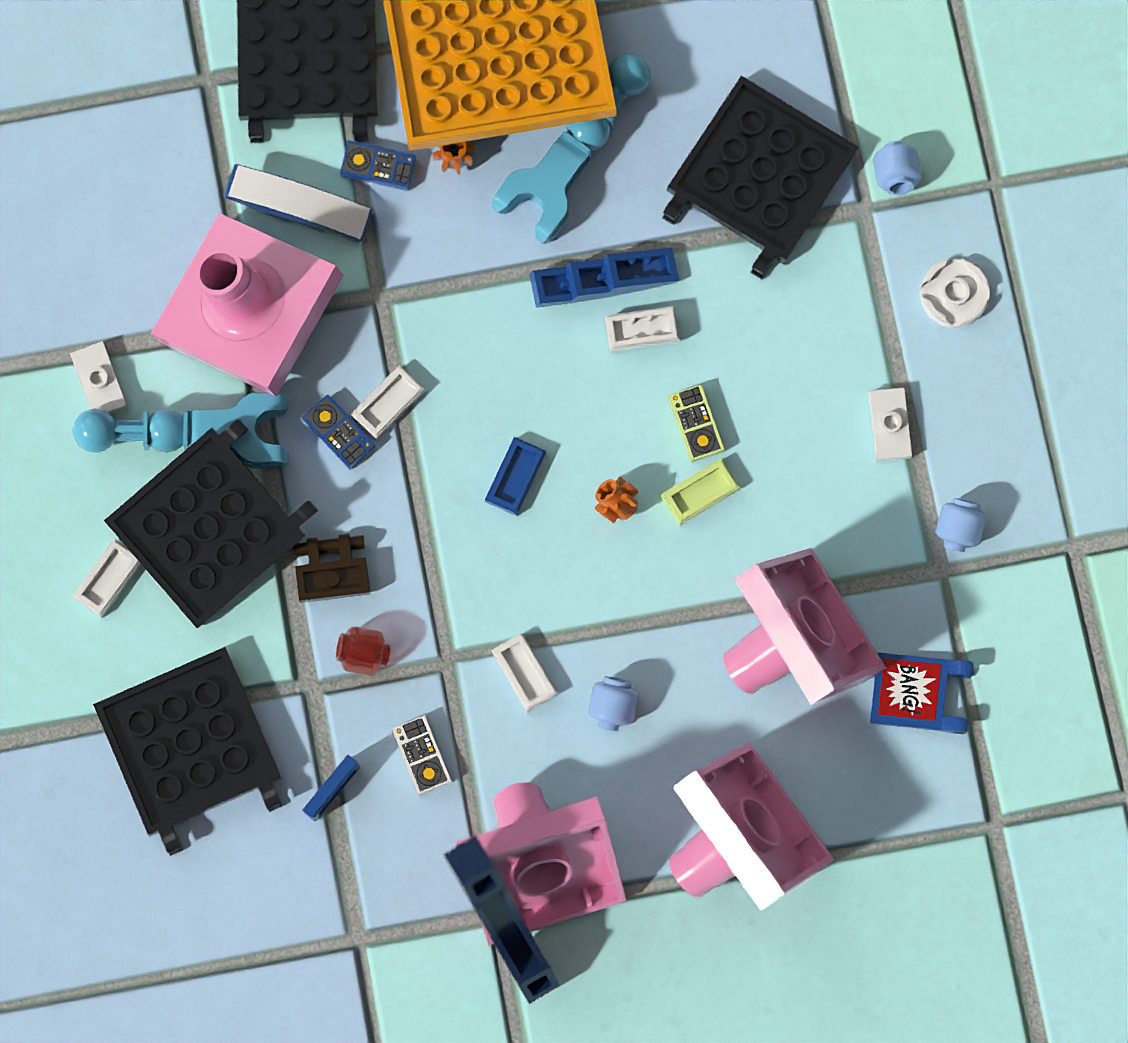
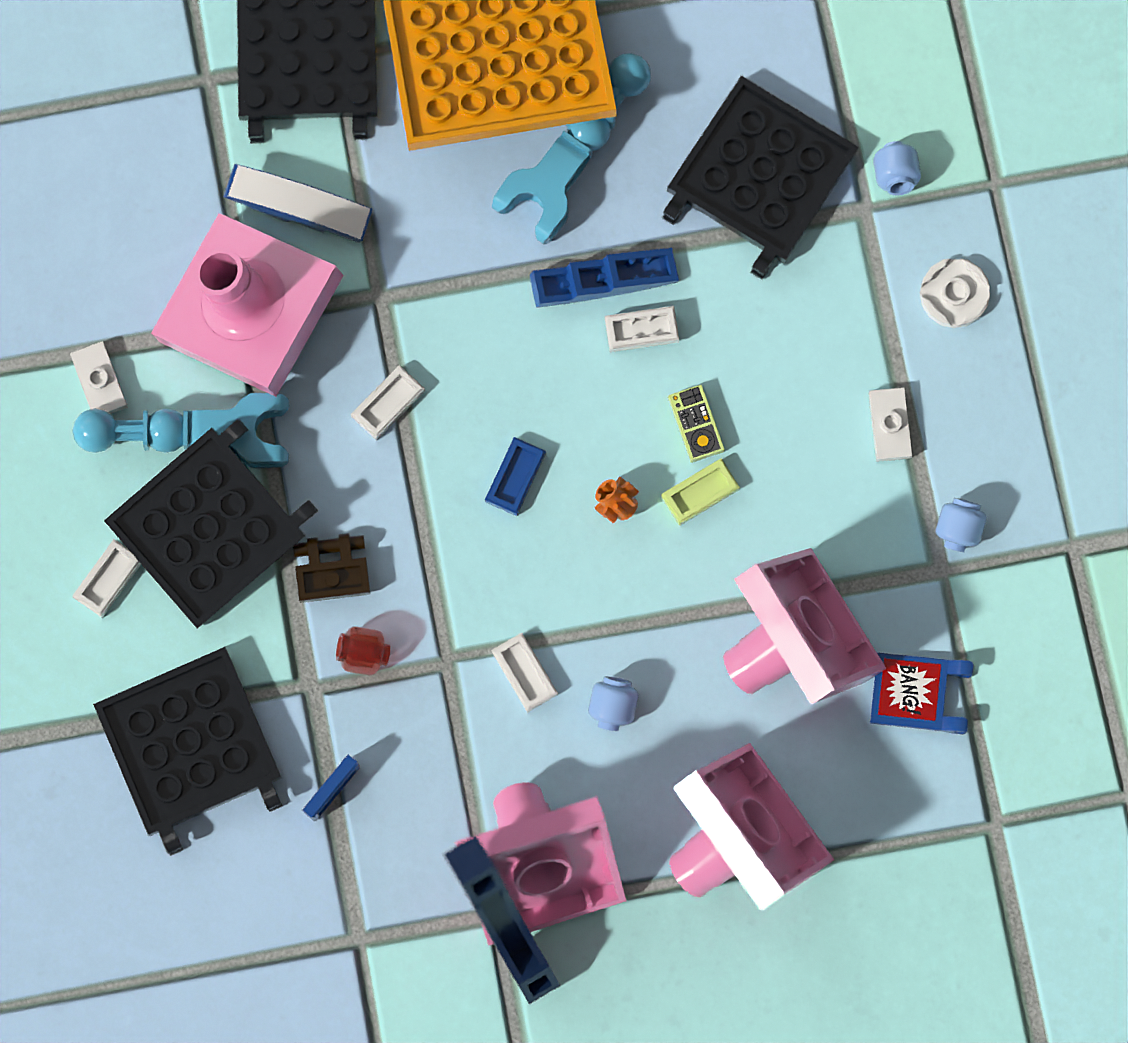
tile [302,394,376,470] -> none
tile [340,140,416,191] -> none
tile [392,715,452,796] -> none
orange gear [432,142,476,175] -> none

